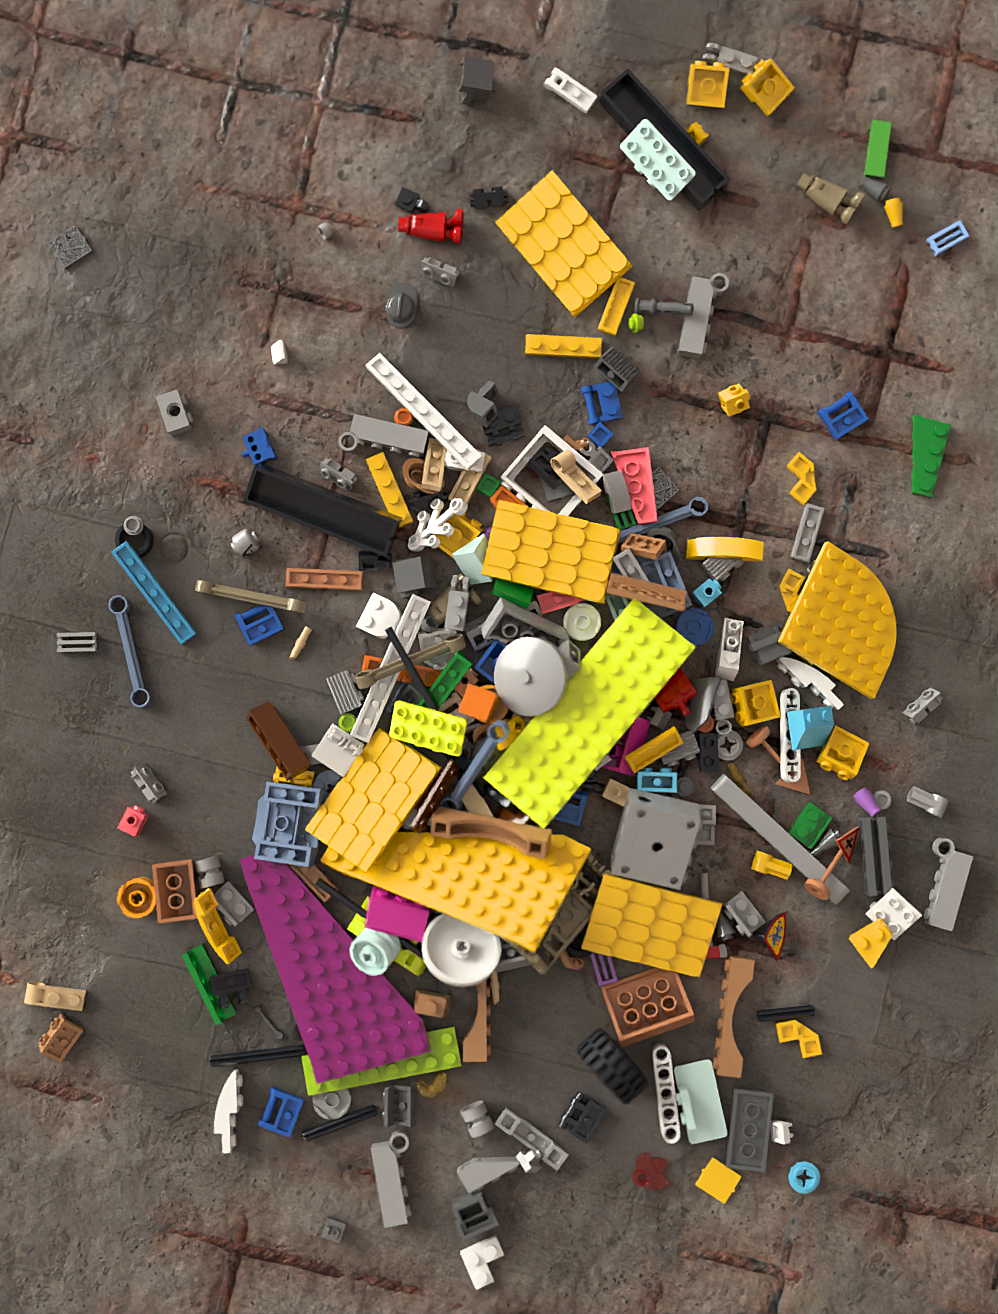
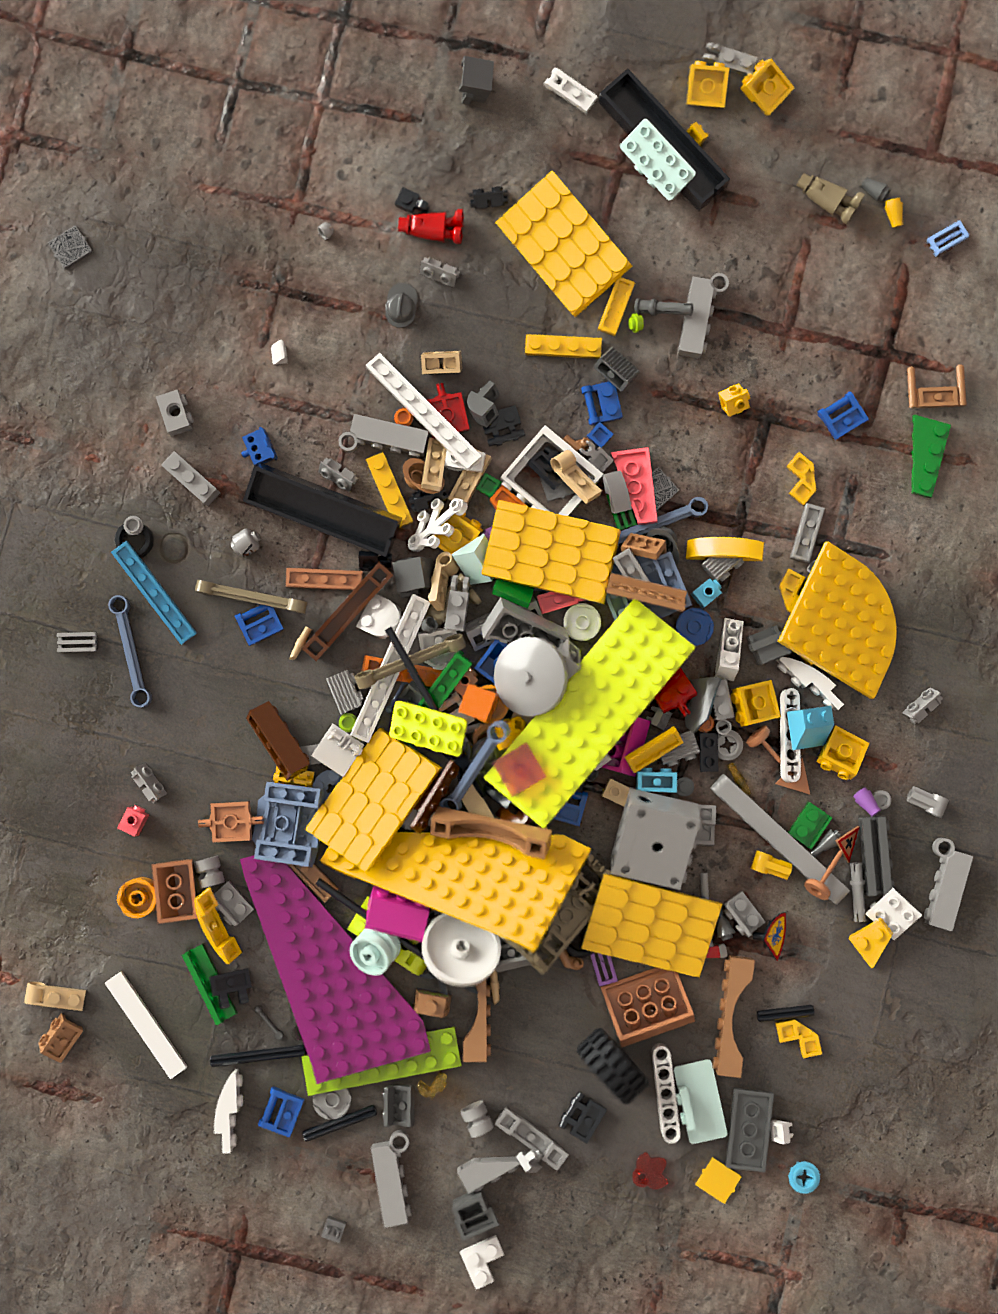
bright green tile [864,120,892,179] -> none
none -> white tile [105,971,188,1079]
none -> light grey arch [161,451,221,506]
none -> nougat plate [198,801,264,842]
none -> reddish brown arch [302,561,394,661]
none -> tan brick [421,351,462,374]
none -> red plate [427,383,470,438]
none -> tan plate [428,552,459,611]
none -> plate [492,743,546,797]
none -> light grey pin [850,862,867,922]
none -> medium nougat plate [907,364,966,409]

